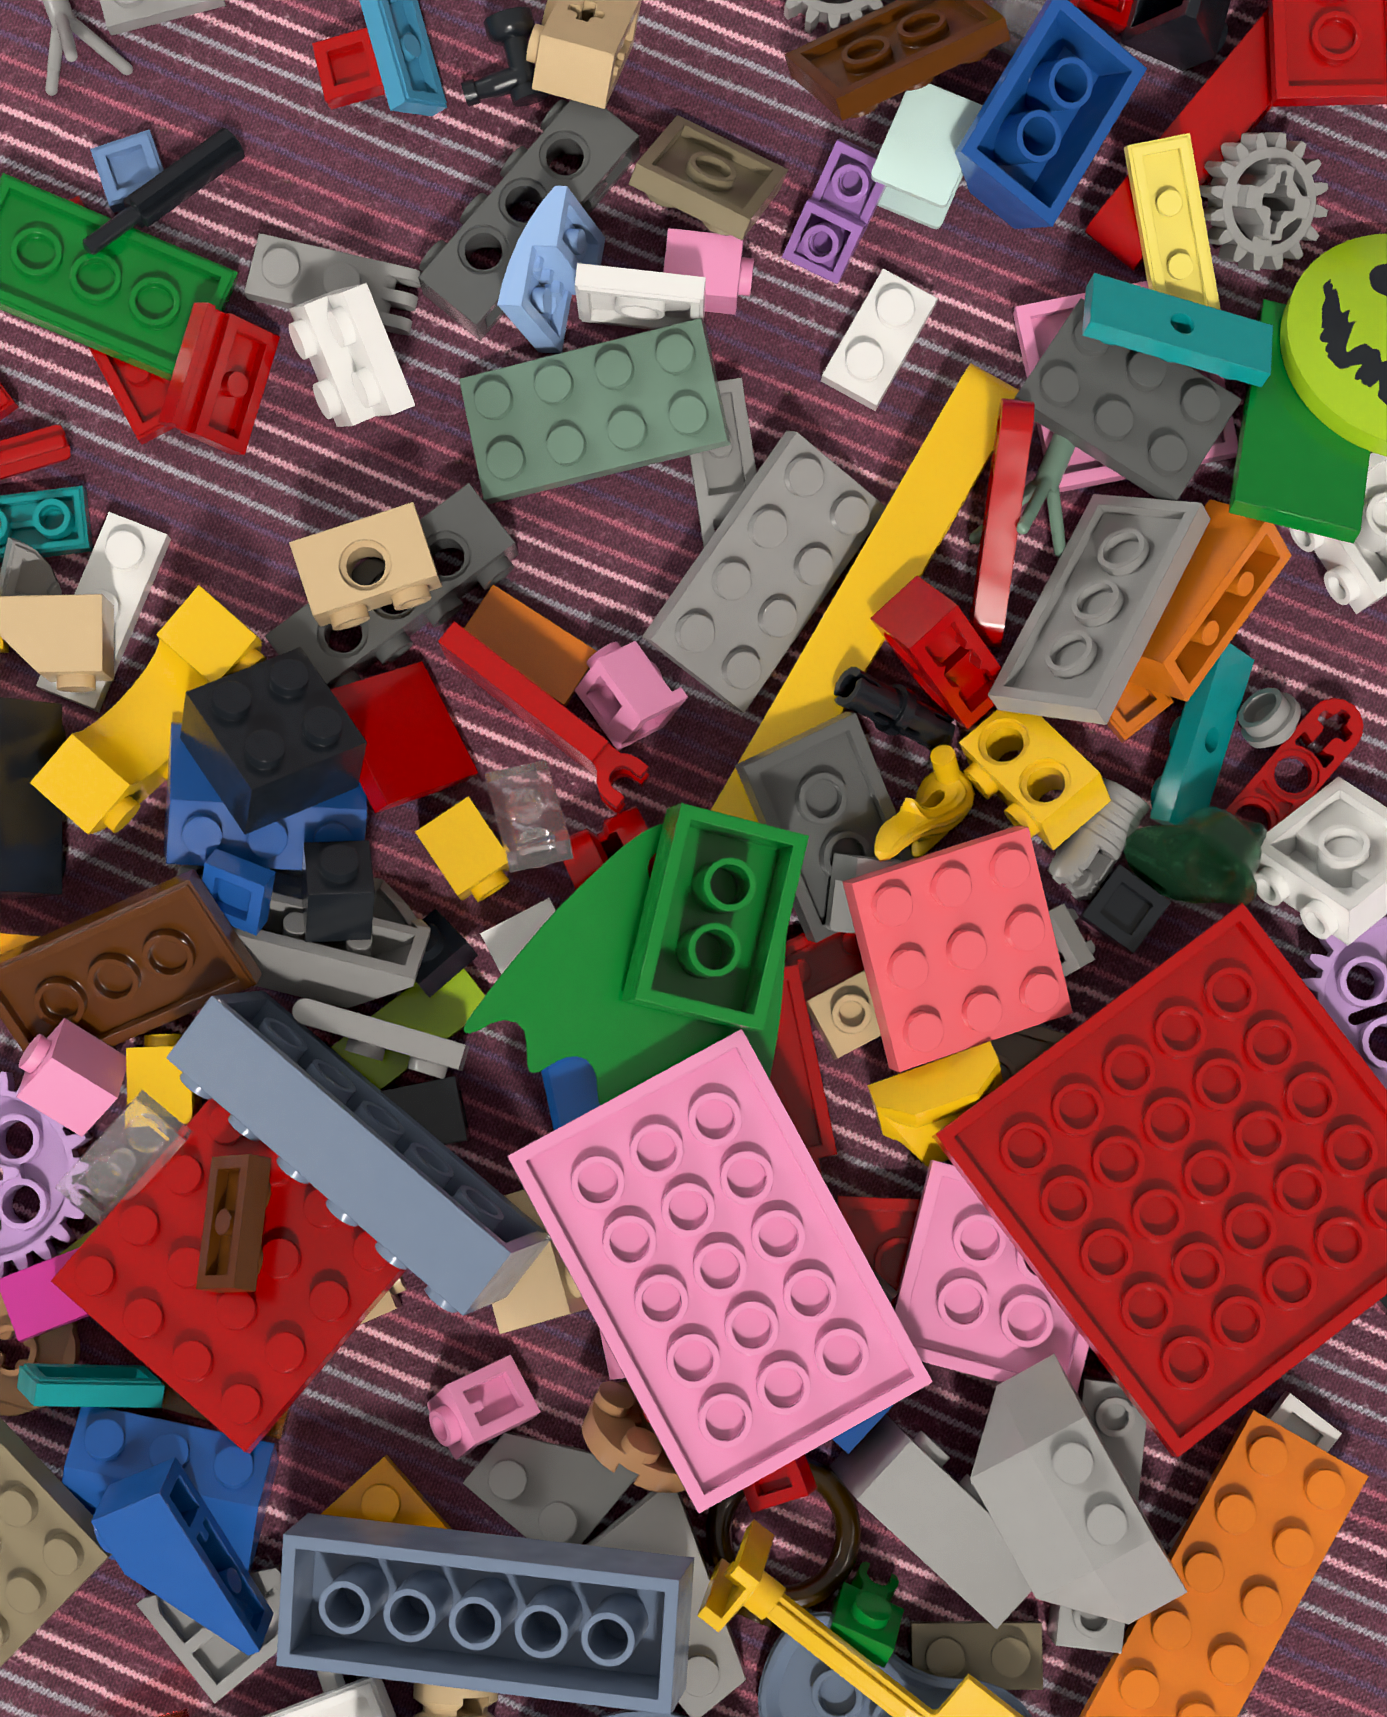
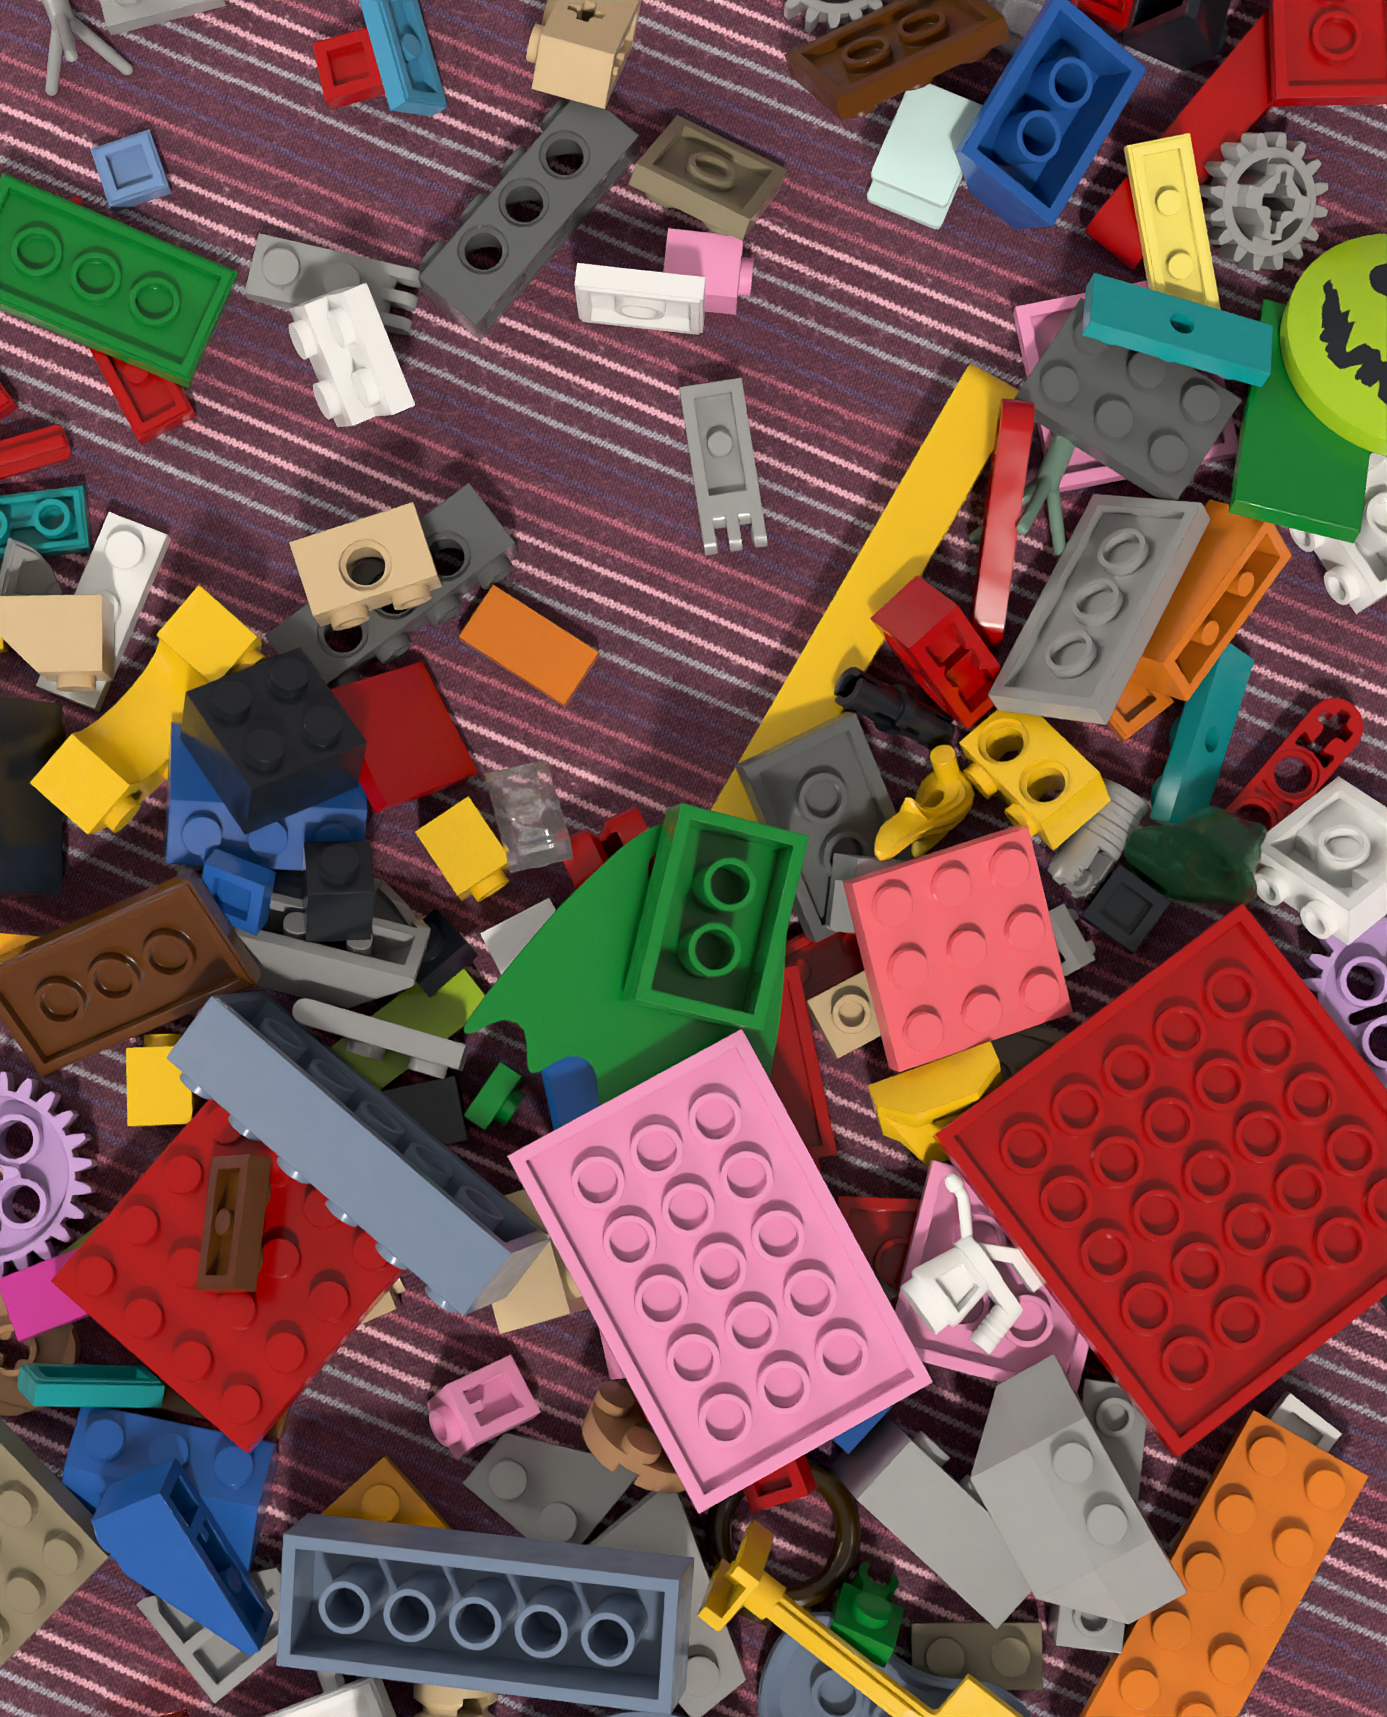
bright pink brick [16,1018,126,1137] -> none
clear plate [55,1090,192,1225] -> none
black axle [83,127,245,255] -> none
red plate [158,302,280,455] -> none
red tile [438,621,650,815] -> none
sand green plate [459,318,731,504] -> none
black piece [461,7,549,107] -> none
light blue slope [497,186,605,354] -> none
bright pink brick [575,641,688,750] -> none
light grey plate [642,430,886,713] -> none
medium lavender slope [781,138,886,284] -> none
white plate [821,269,938,411] -> none
light grey plate [1238,688,1301,748] -> none
none -> green plate [464,1062,527,1131]
none -> white piece [900,1173,1043,1355]

